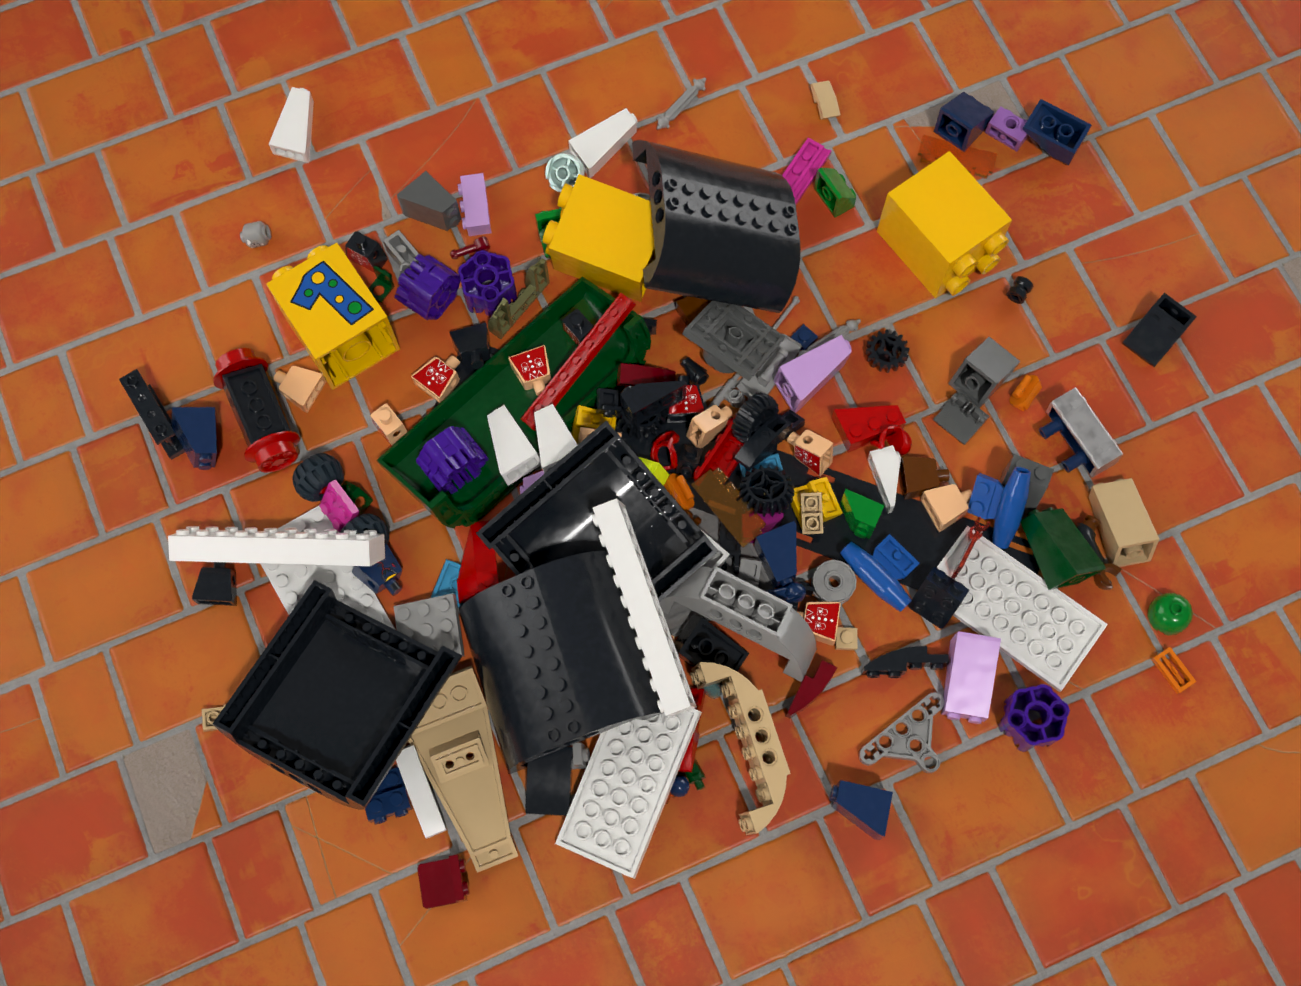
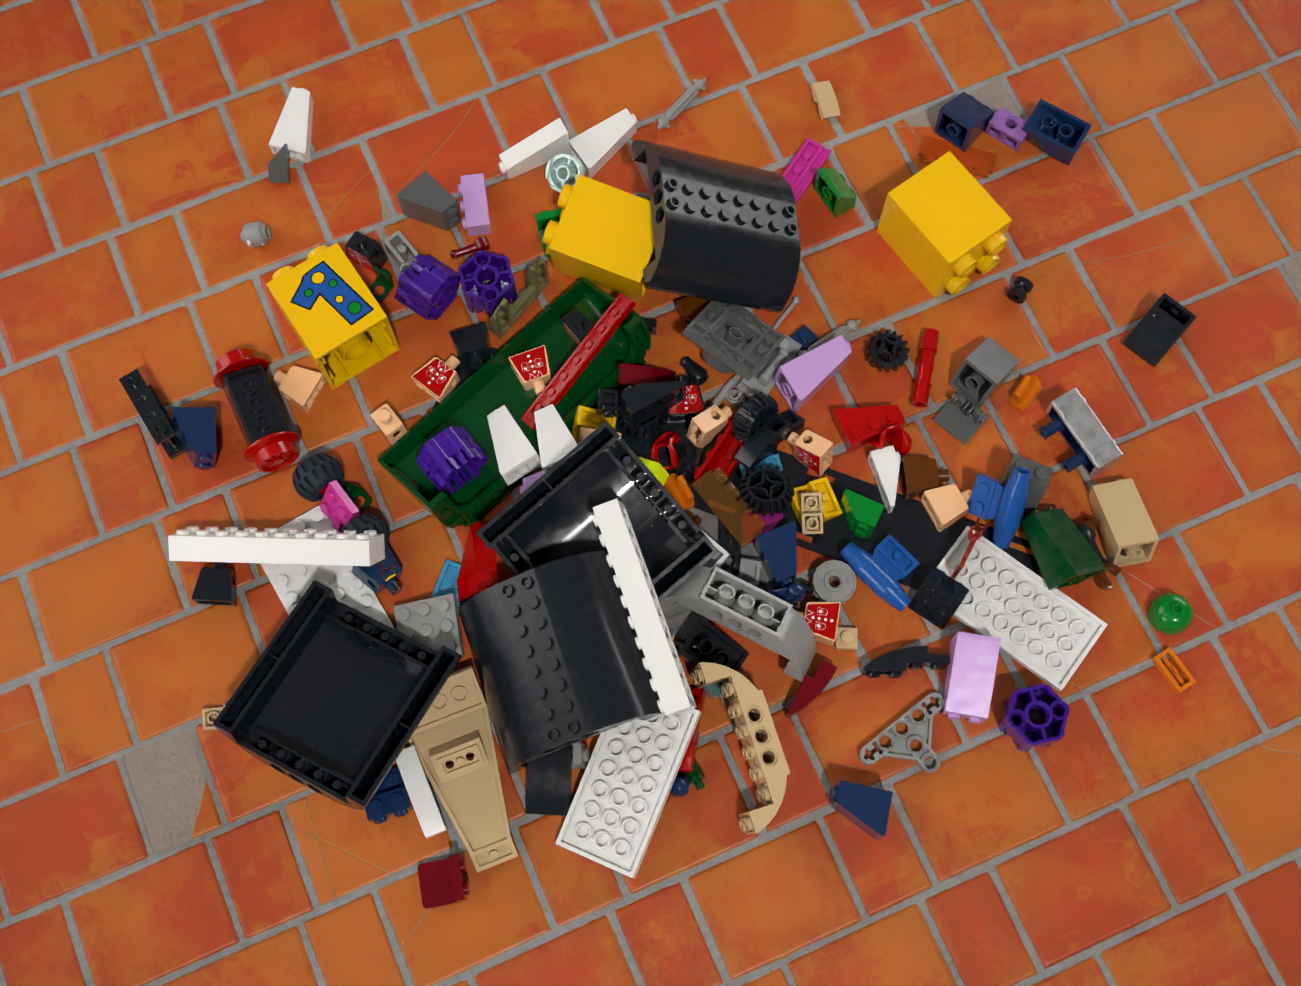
none -> dark grey slope [268,144,290,183]
none -> white slope [498,118,570,180]
none -> red piece [911,329,939,408]

